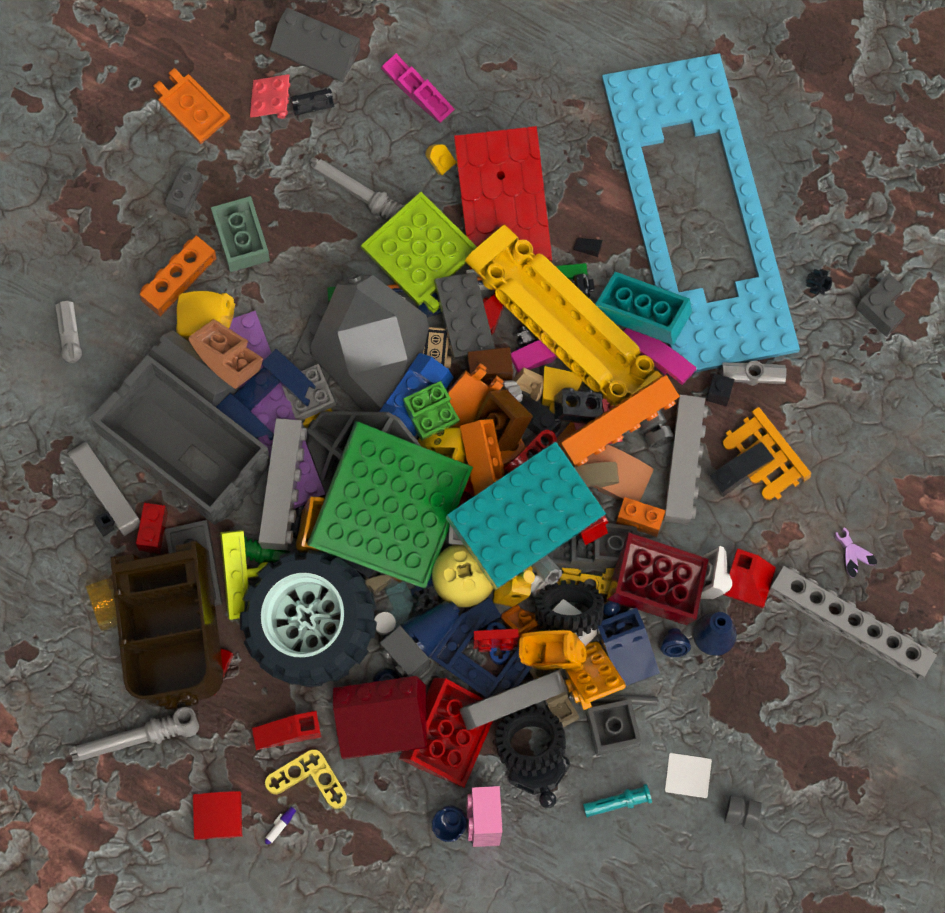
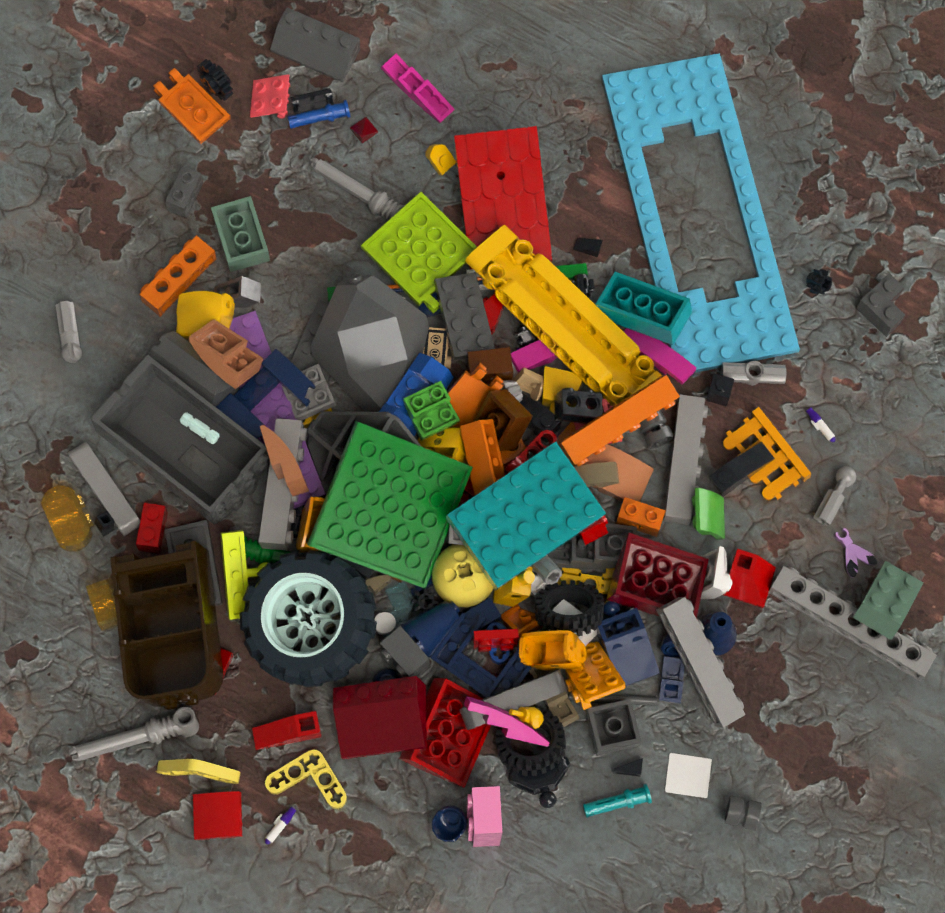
none -> clear yellow brick [41,486,94,552]
none -> light yellow beam [157,759,240,784]
none -> light aqua axle [180,412,220,444]
none -> black gear [197,59,234,101]
none -> flat silver slope [214,276,261,308]
none -> nougat slope [260,425,309,497]
none -> blue pin [288,99,351,129]
none -> dark red slope [350,117,378,143]
none -> slope [464,696,549,747]
none -> yellow piece [509,707,544,729]
none -> black piece [613,758,643,777]
none -> light grey brick [656,597,745,727]
none -> dark blue slope [659,656,685,703]
none -> bright green slope [692,488,725,540]
none -> piece [806,407,836,442]
none -> light grey piece [813,466,856,527]
none -> sand green brick [853,561,924,640]

